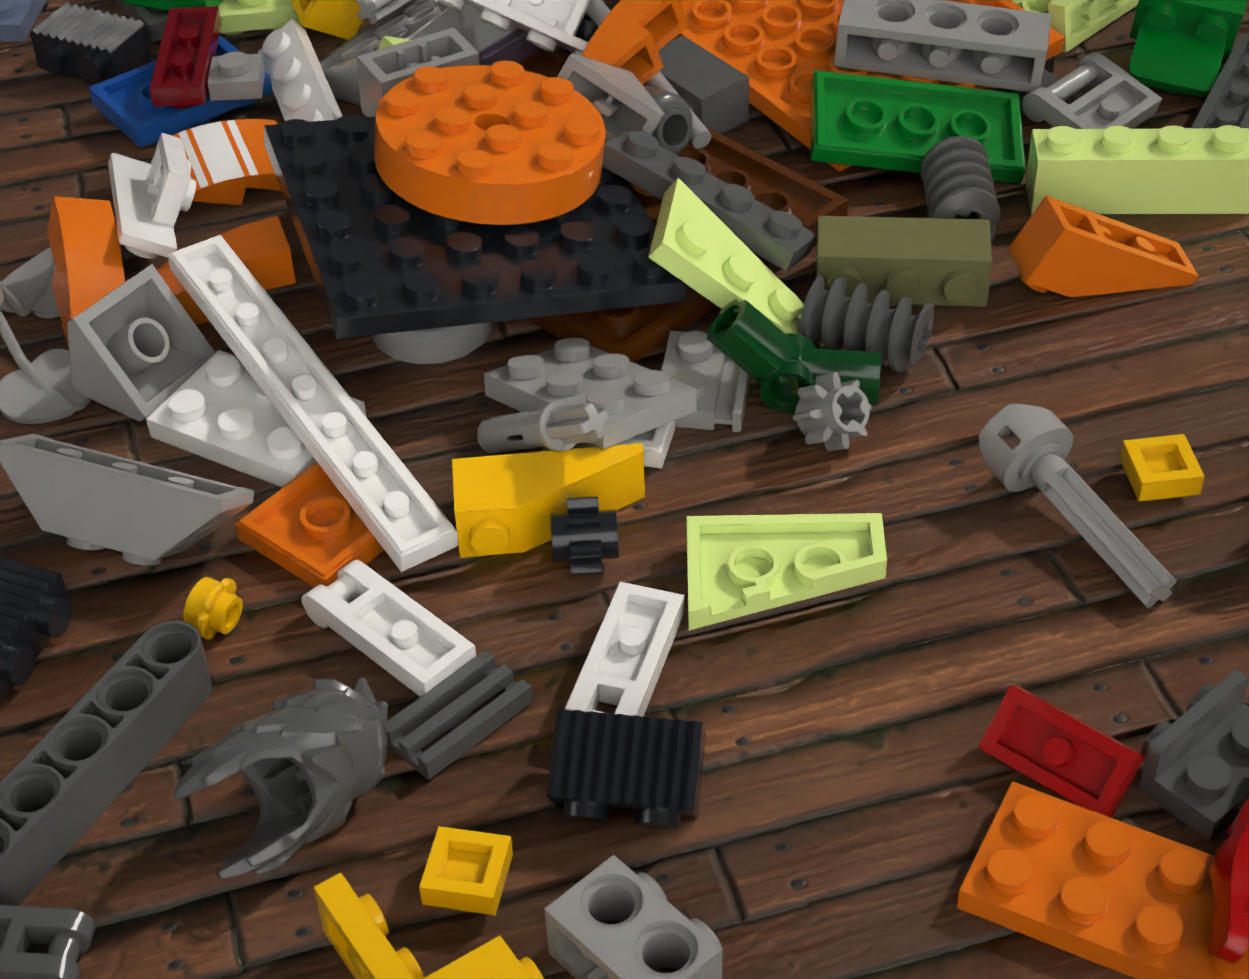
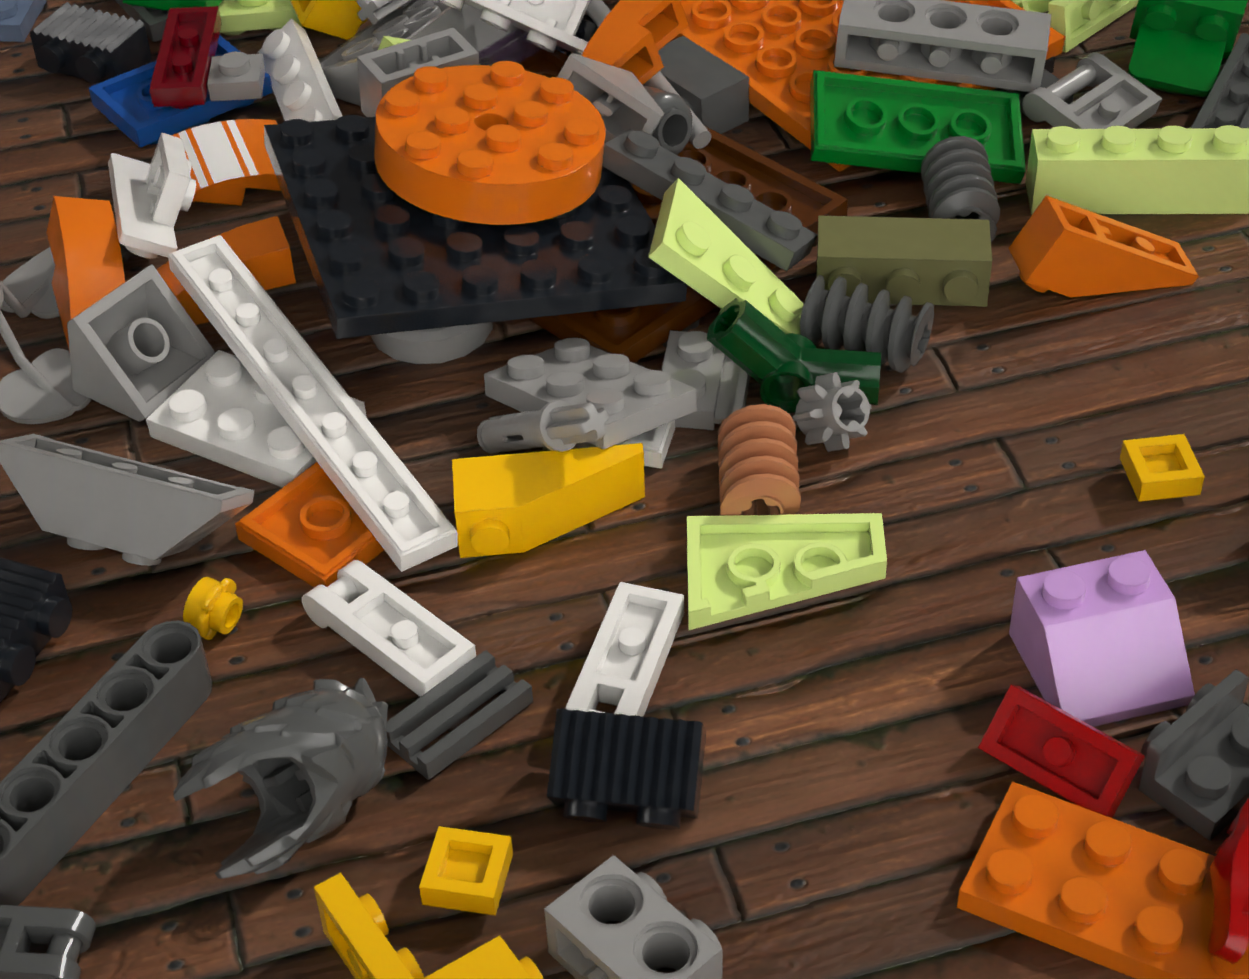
black gear [551,496,619,575] -> none
light grey piece [978,403,1177,608] -> none
none -> nougat piece [718,404,801,516]
none -> lavender slope [1009,550,1195,727]

